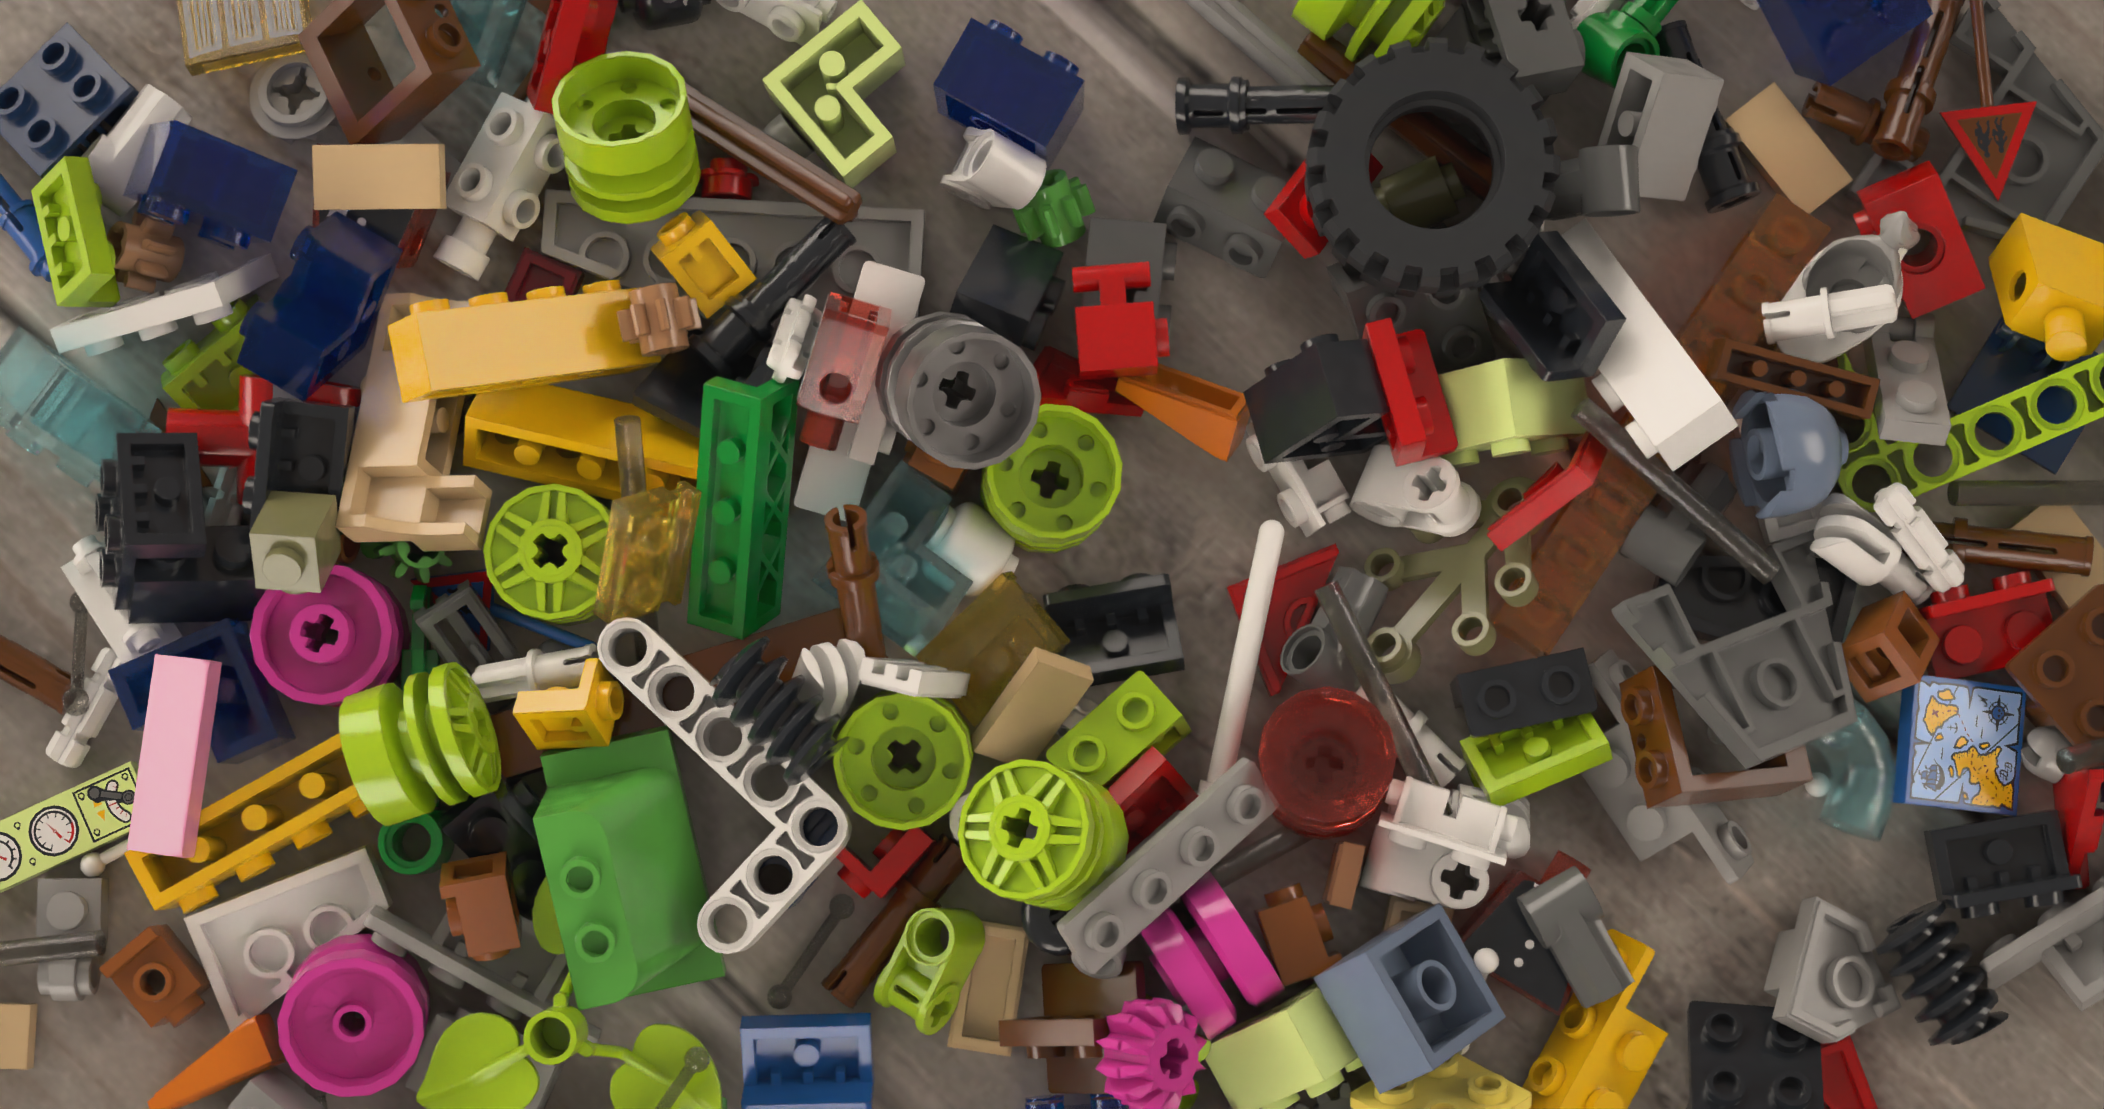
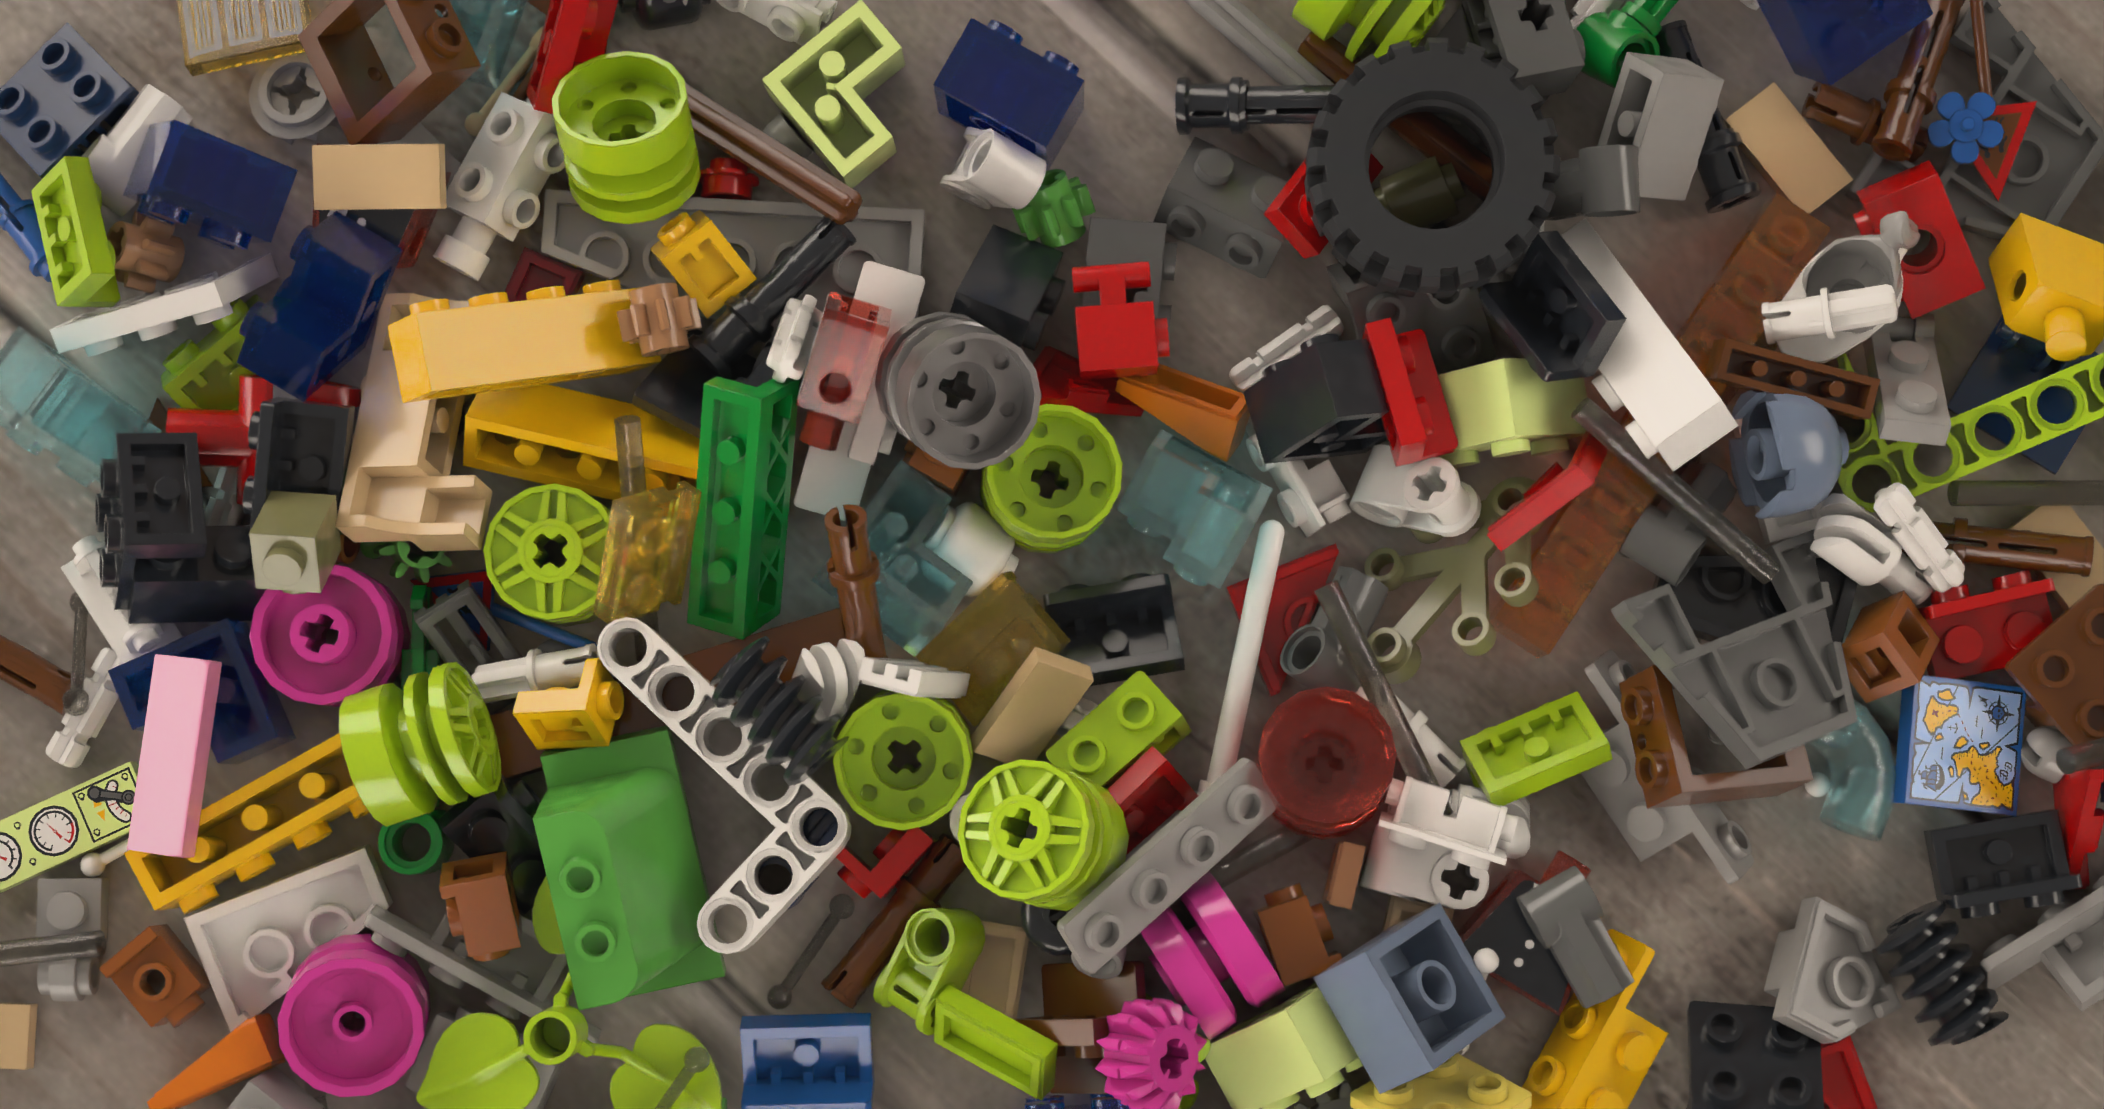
black bracket [1449,647,1598,738] -> none
none -> tan hinge [465,26,544,137]
none -> lime tile [934,985,1058,1101]
none -> clear light blue brick [1116,429,1273,589]
none -> white axle [1229,305,1344,394]
none -> blue plant [1927,92,2004,164]

